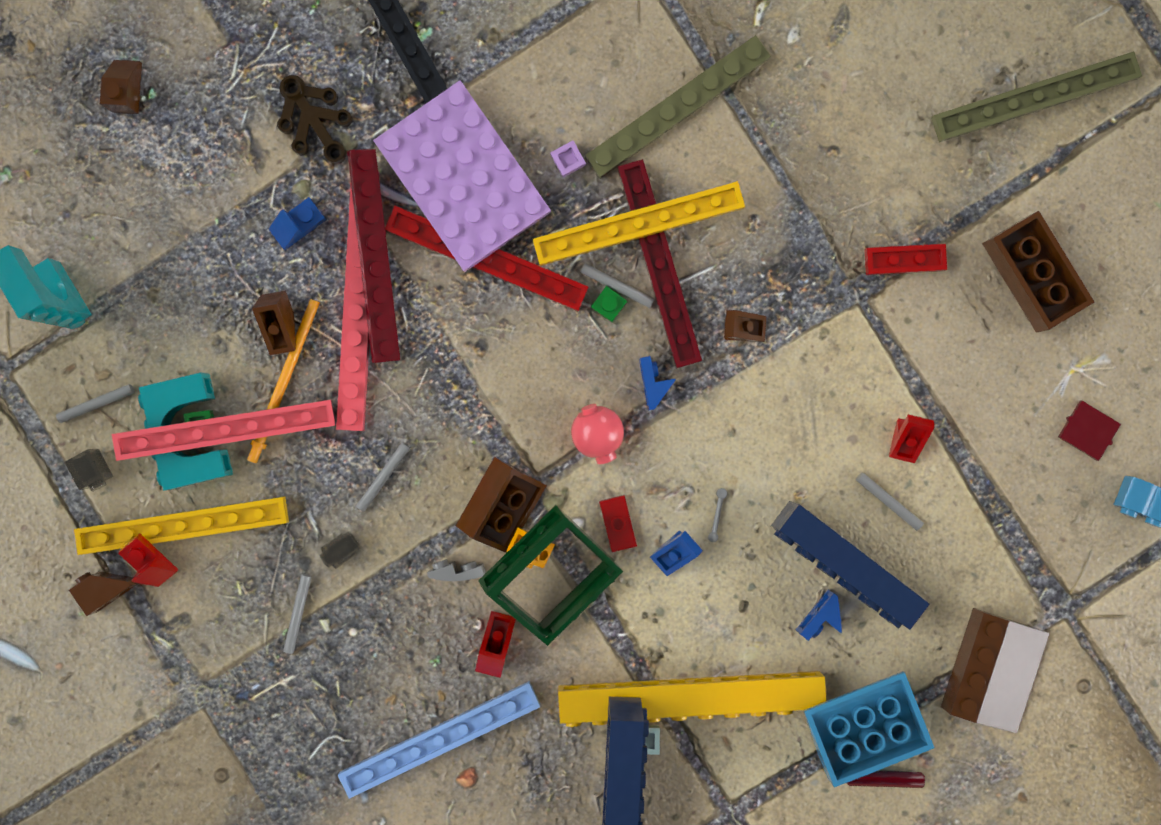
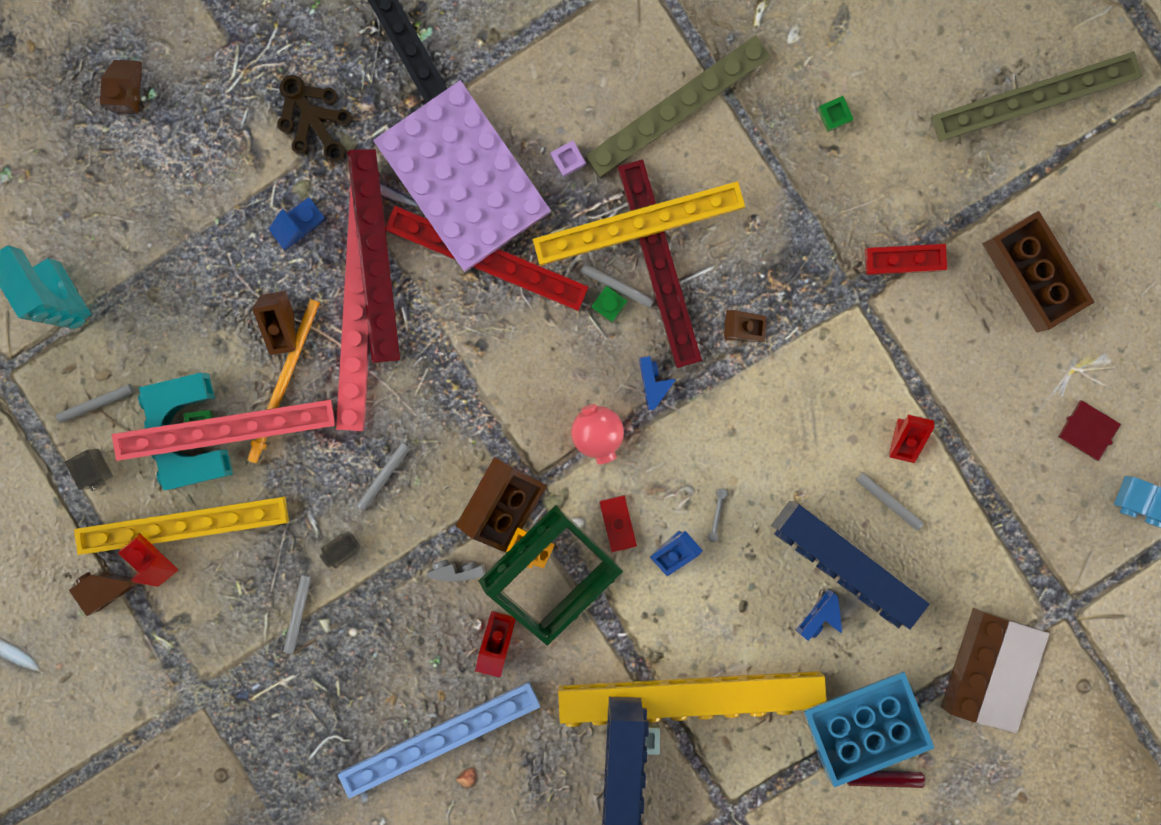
none -> green plate [817,96,854,132]

